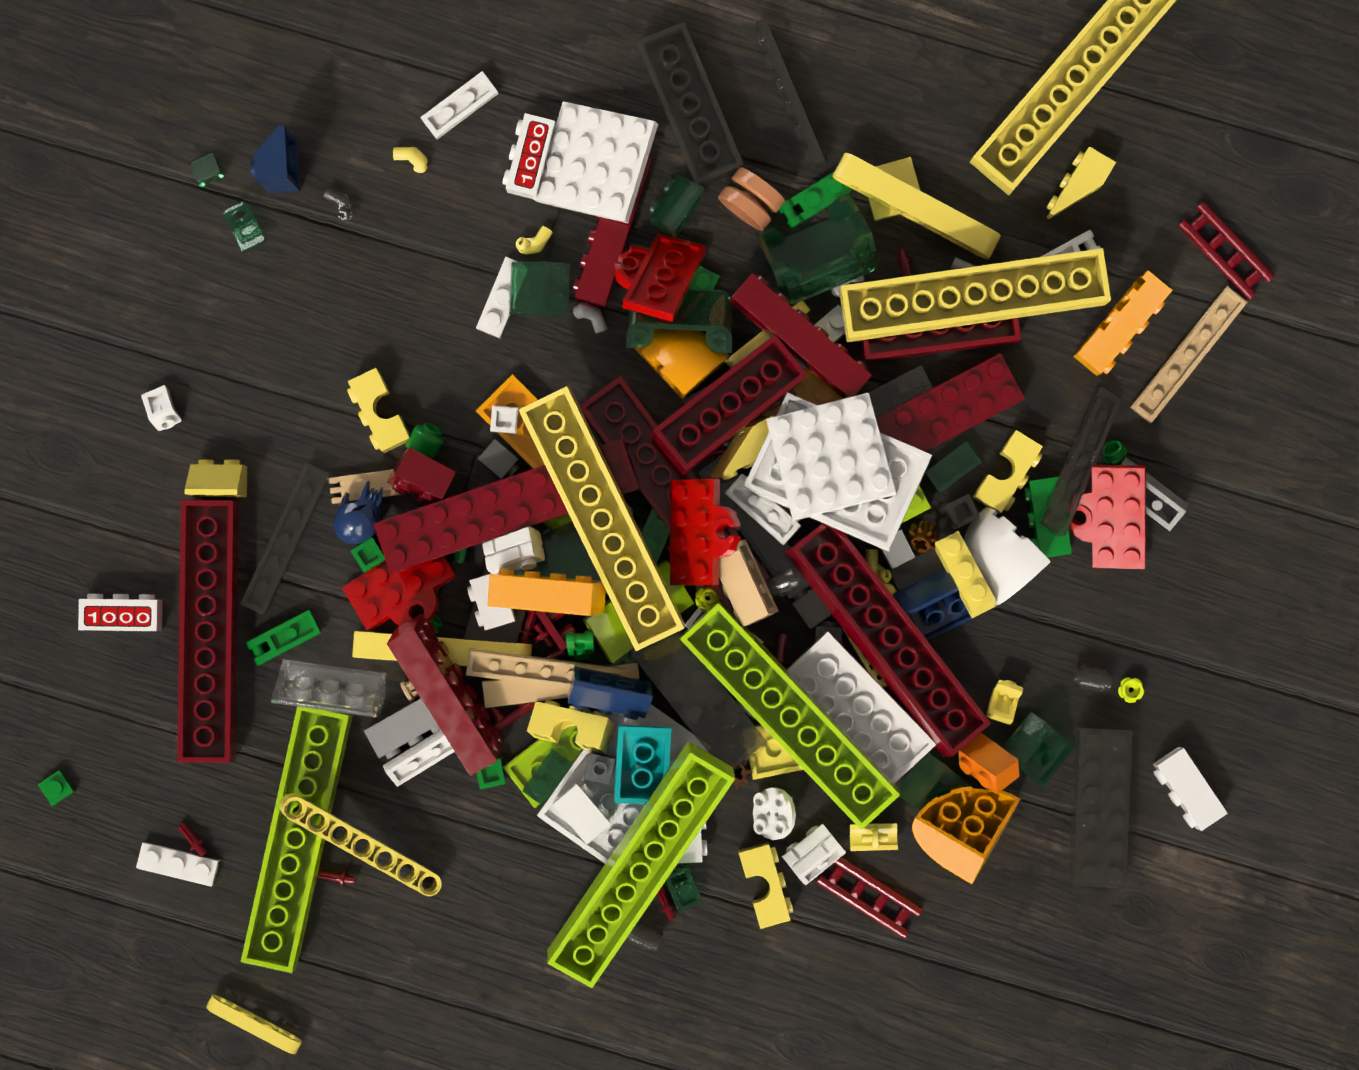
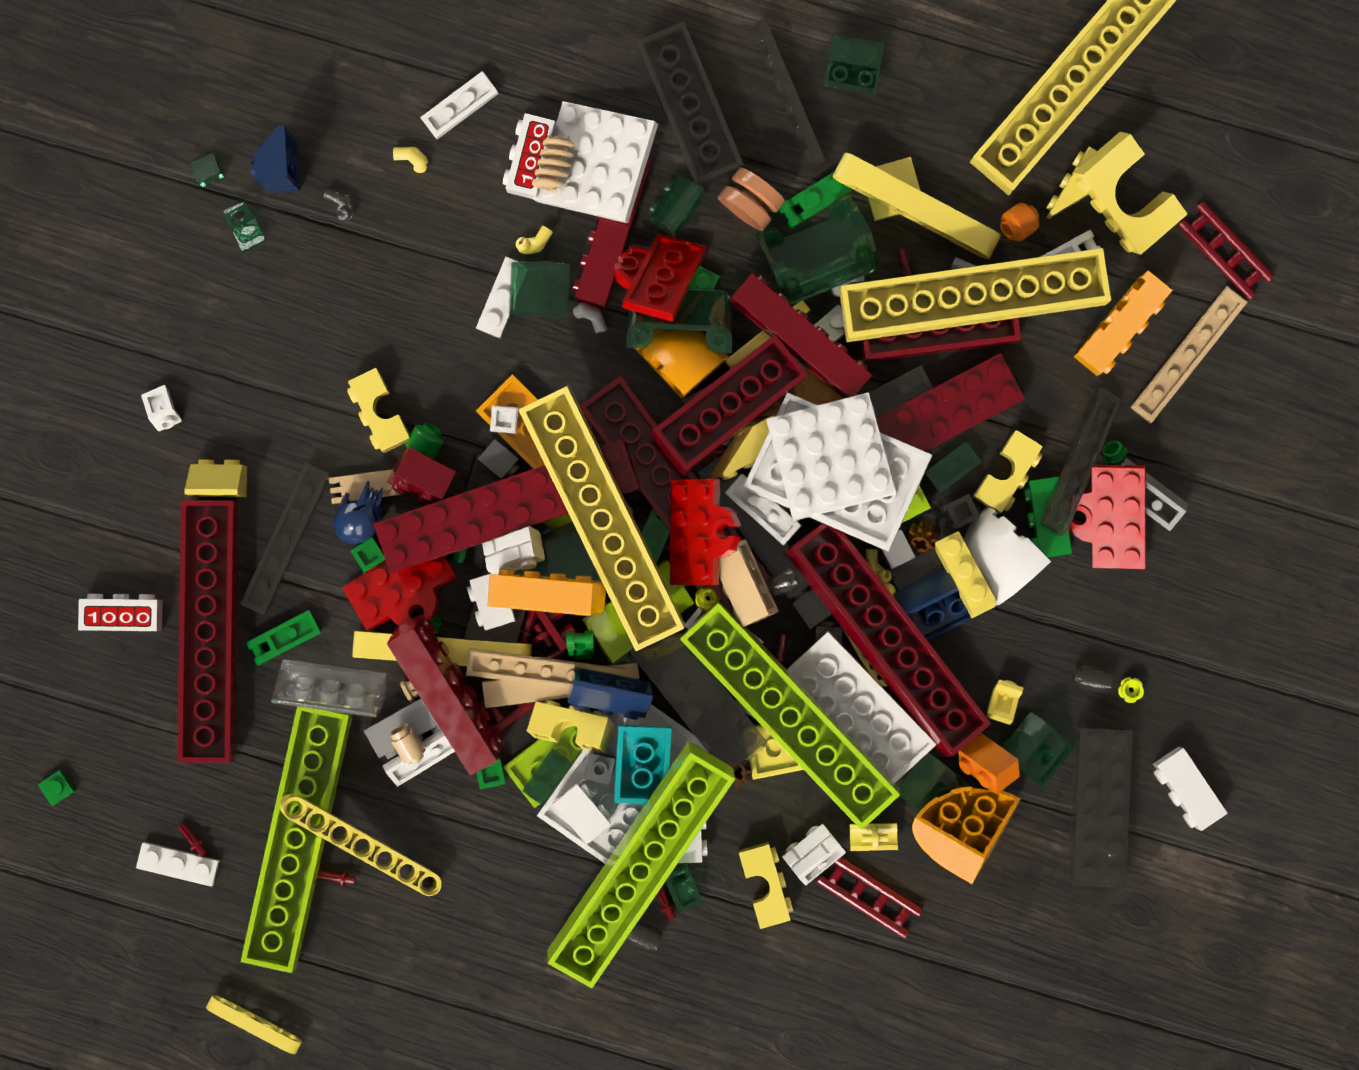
white plate [753,787,796,840] -> none
none -> tan brick [390,723,426,764]
none -> tan piece [532,135,576,193]
none -> clear green slope [825,35,885,95]
none -> orange head [1000,203,1039,241]
none -> light yellow arch [1073,132,1187,255]

